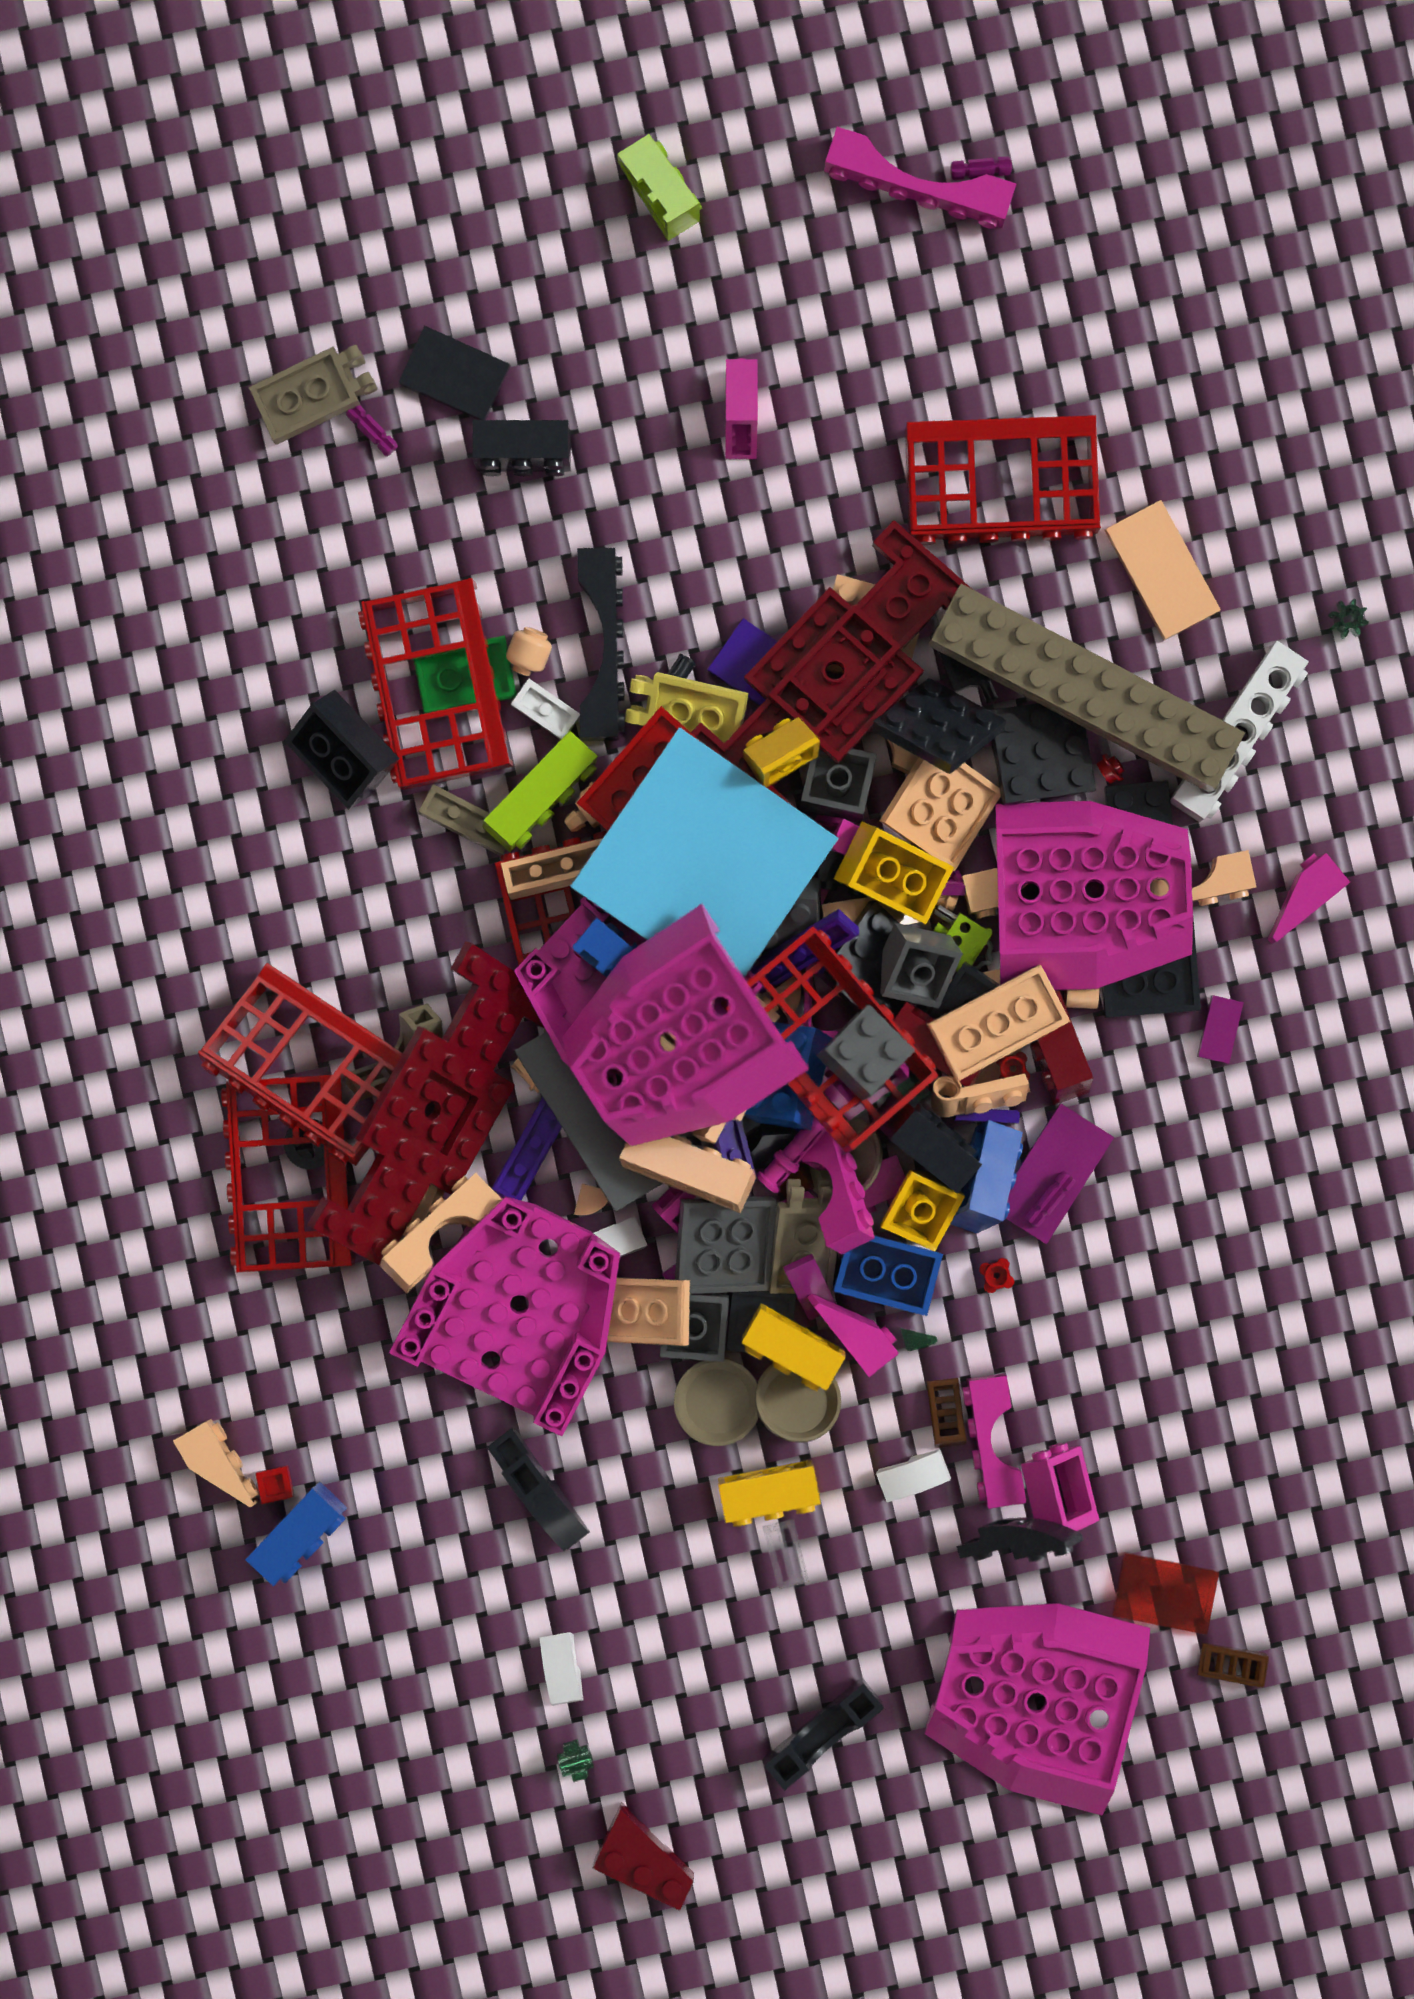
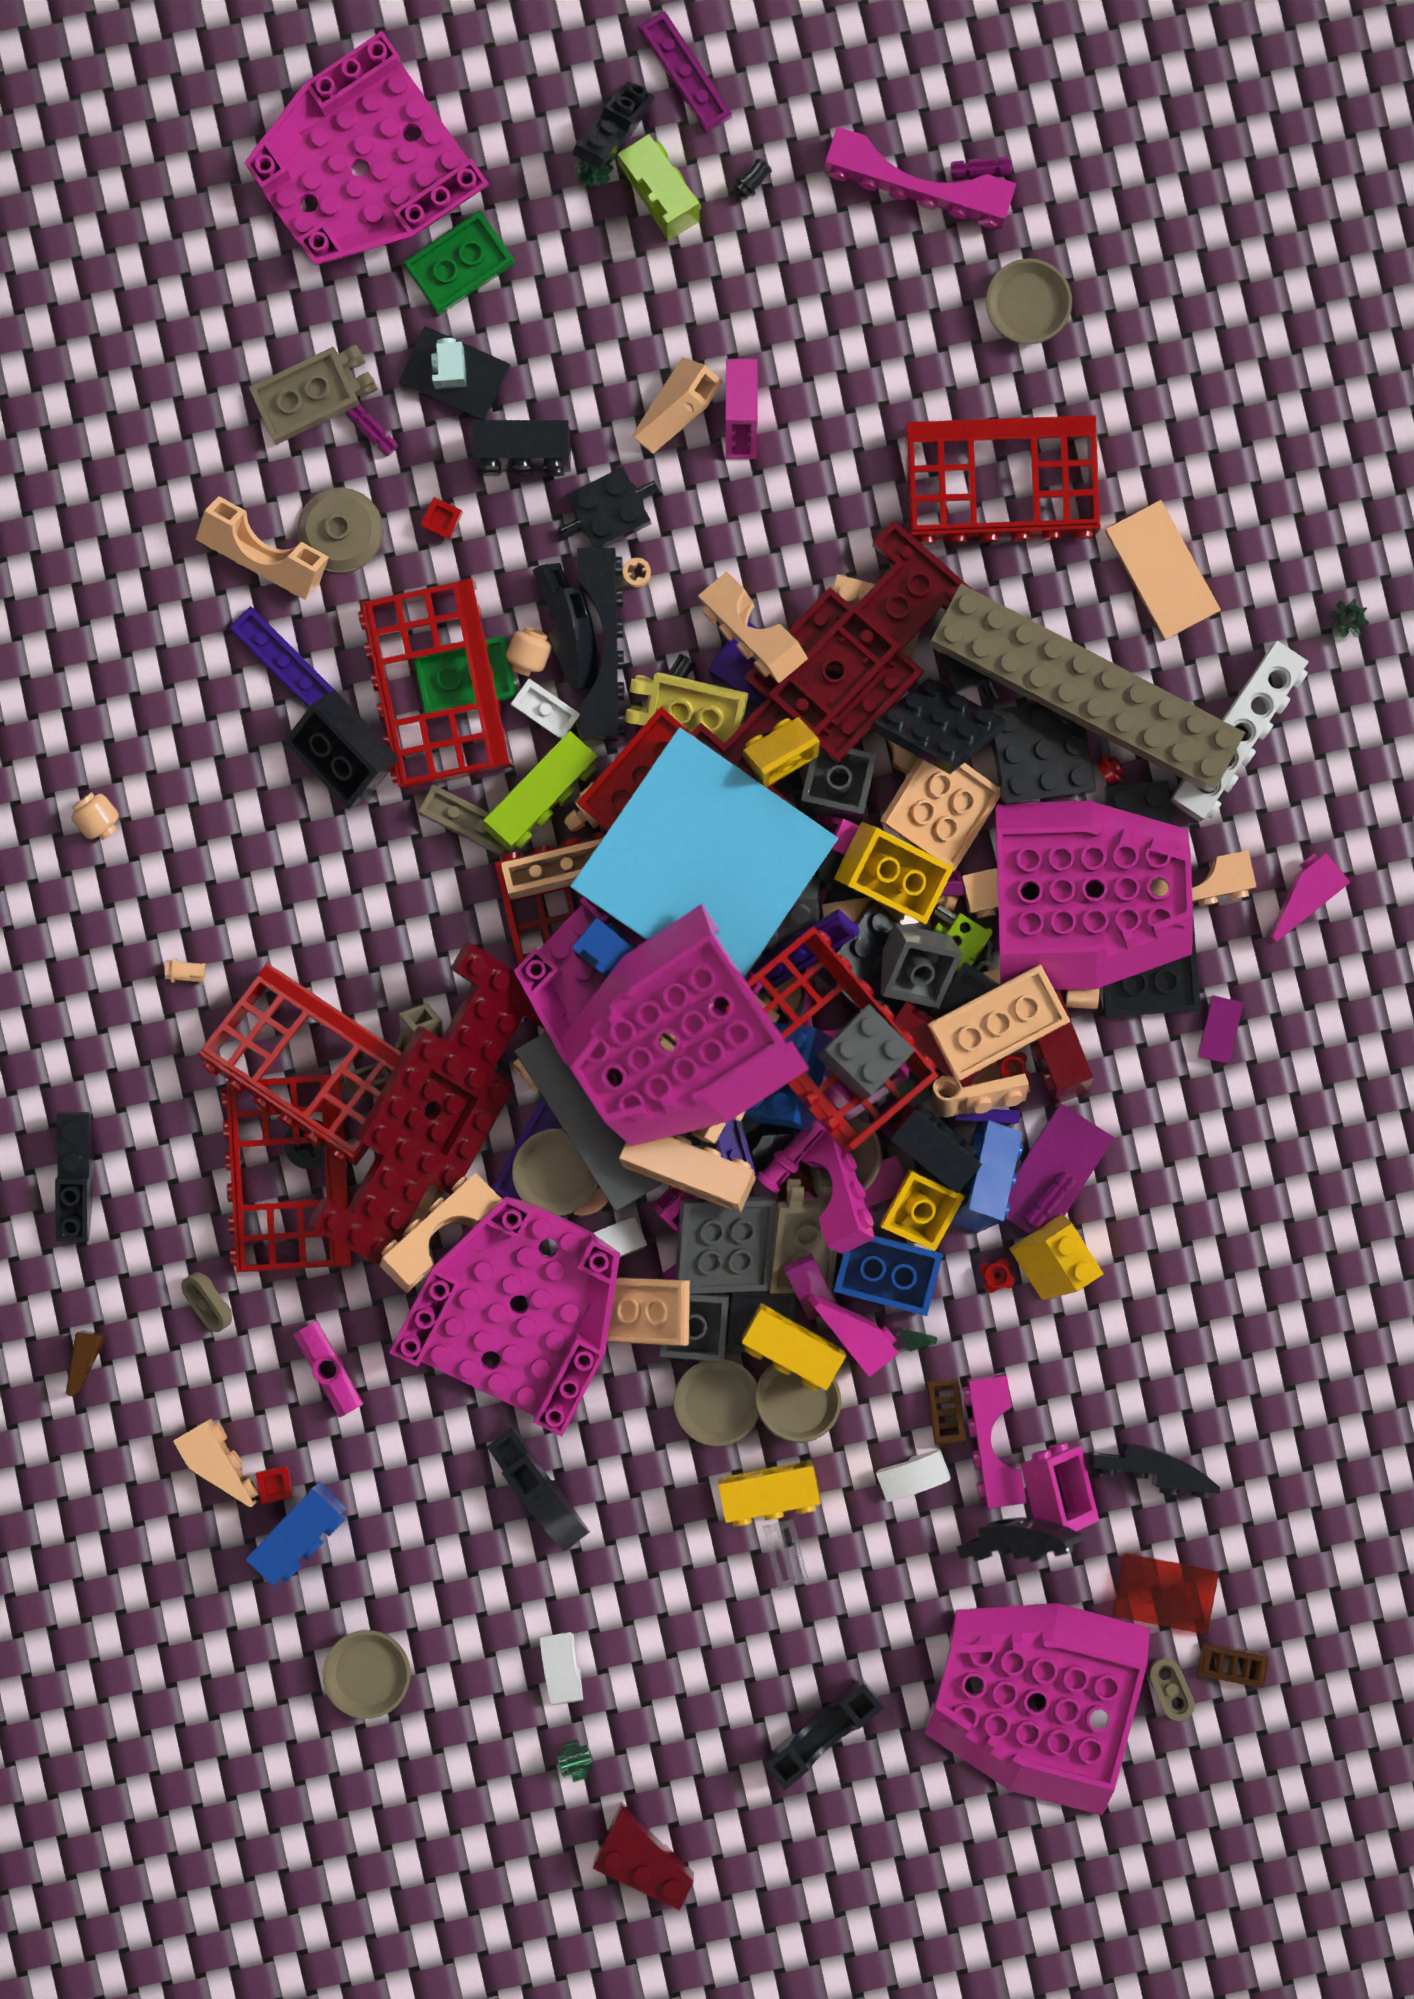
none -> black slope [55,1111,94,1242]
none -> reddish brown slope [66,1330,106,1397]
none -> light nougat head [71,792,119,840]
none -> light nougat pin [165,958,206,983]
none -> dark tan plate [181,1272,232,1332]
none -> light nougat arch [196,496,329,600]
none -> dark purple tile [229,606,335,708]
none -> dark pink wedge [244,31,489,266]
none -> dark pink piece [293,1320,364,1418]
none -> dark tan piece [297,488,383,573]
none -> dark tan piece [323,1630,411,1719]
none -> green tile [402,210,516,316]
none -> red plate [420,497,463,541]
none -> light aqua brick [431,338,467,389]
none -> dark tan piece [512,1129,598,1216]
none -> black slope [533,563,596,691]
none -> black plate [559,466,660,548]
none -> black slope [572,81,655,169]
none -> clear green gear [572,157,614,189]
none -> light nougat bush [623,557,651,588]
none -> light nougat slope [632,357,723,454]
none -> magenta tile [639,11,732,134]
none -> light nougat arch [698,571,808,683]
none -> black pin [733,158,772,200]
none -> dark tan piece [986,259,1072,345]
none -> yellow slope [1009,1213,1104,1301]
none -> black slope [1089,1442,1220,1498]
none -> dark tan plate [1148,1657,1195,1721]

